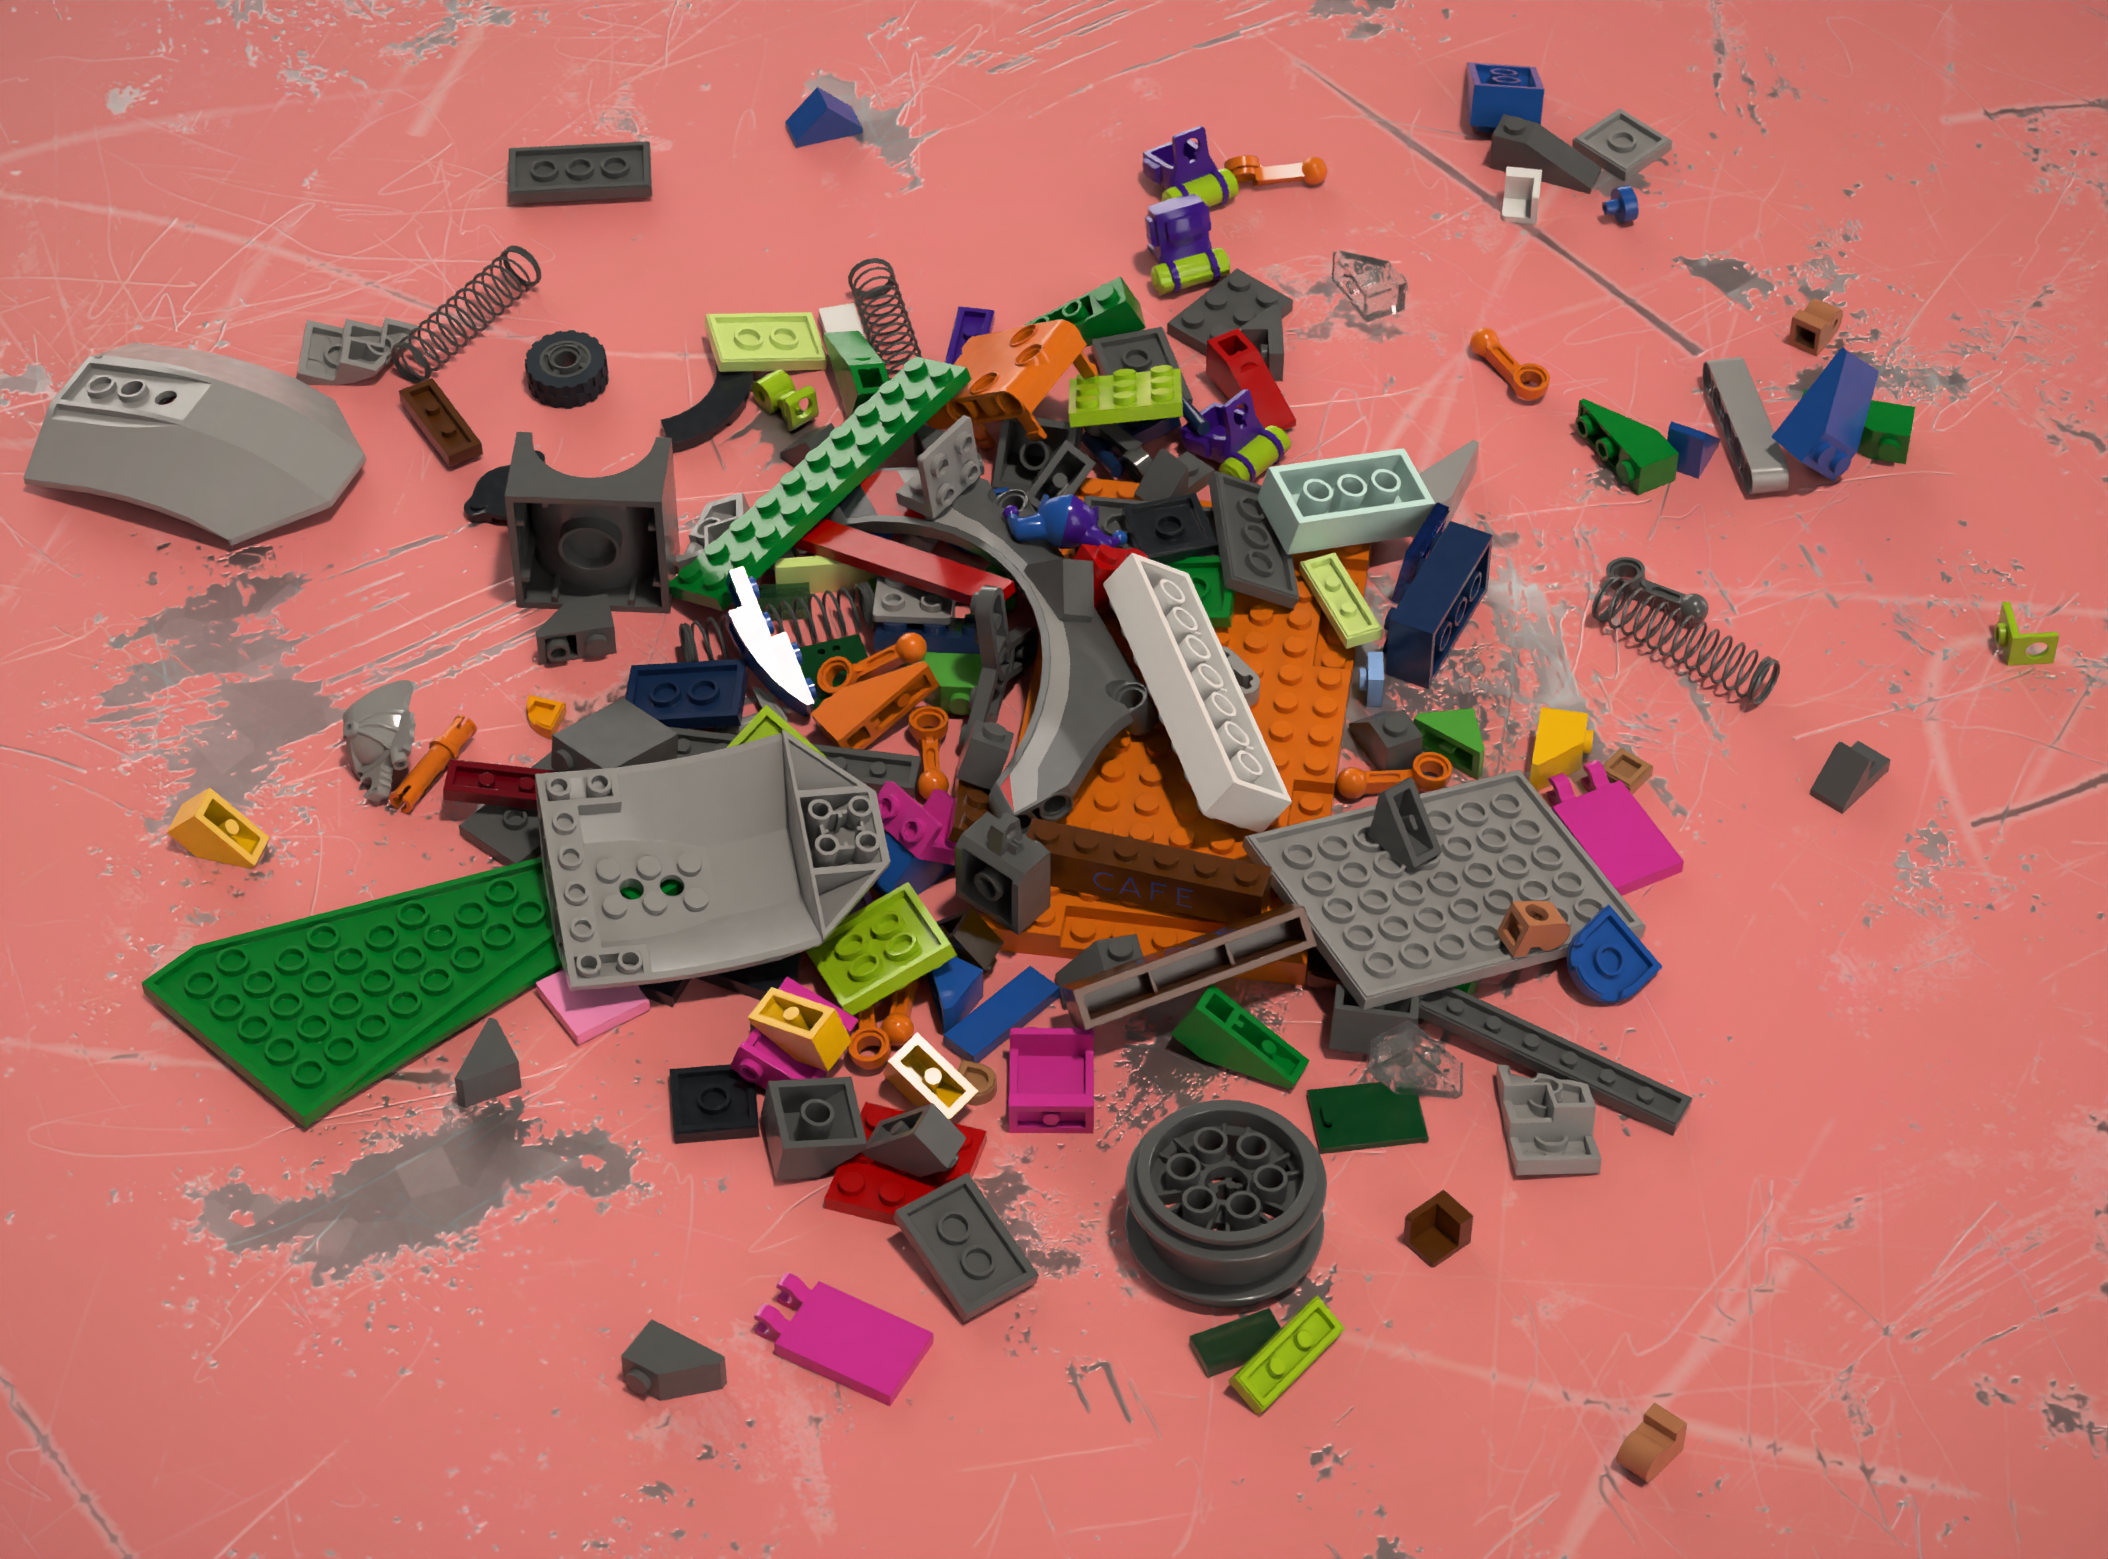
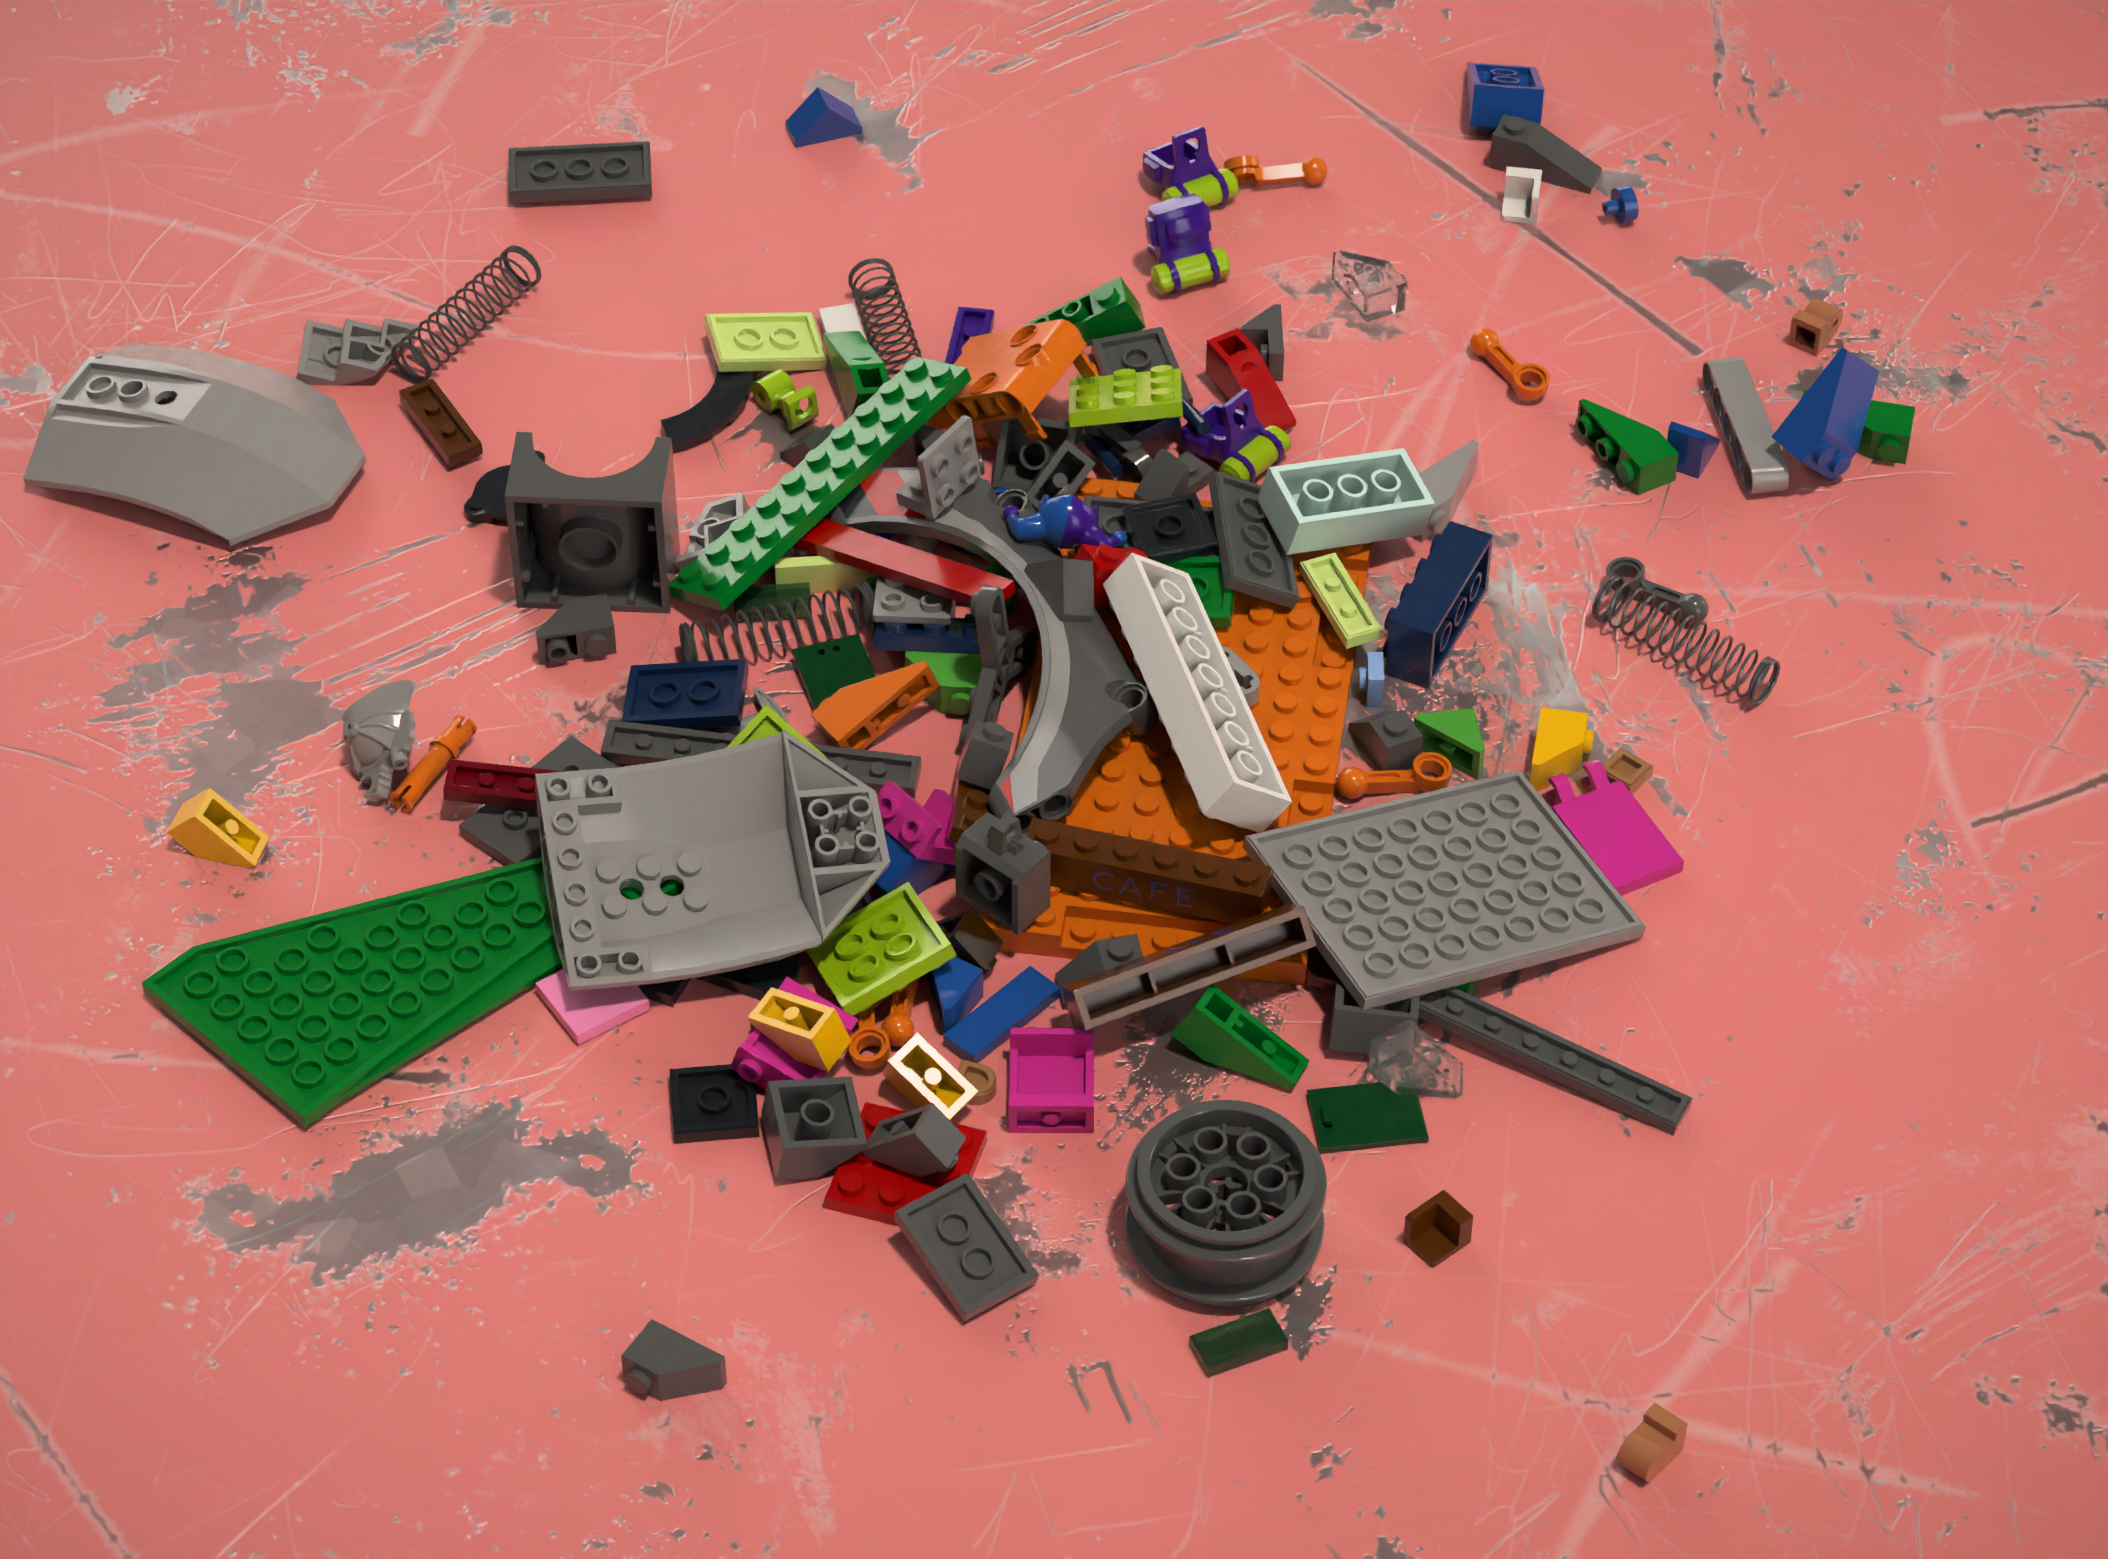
dark grey slope [455,1018,522,1108] -> none
black wheel [525,330,609,409] -> none
light orange tile [526,695,567,740] -> none
dark grey brick [551,698,678,772] -> none
slope [725,566,817,717] -> none
dark pink tile [754,1272,933,1407] -> none
orange piece [817,632,927,696] -> none
orange piece [909,706,949,800] -> none
dark grey plate [1167,269,1293,356] -> none
lime tile [1228,1295,1345,1415] -> none
dark grey slope [1369,777,1442,869] -> none
clear blue tile [1391,502,1450,604] -> none
nougat leg [1496,901,1571,957] -> none
light grey slope [1496,1065,1602,1175] -> none
blue tile [1567,904,1662,1004] -> none
light grey tile [1572,108,1672,182] -> none
dark grey slope [1810,741,1891,814] -> none
lime bracket [1994,602,2059,666] -> none

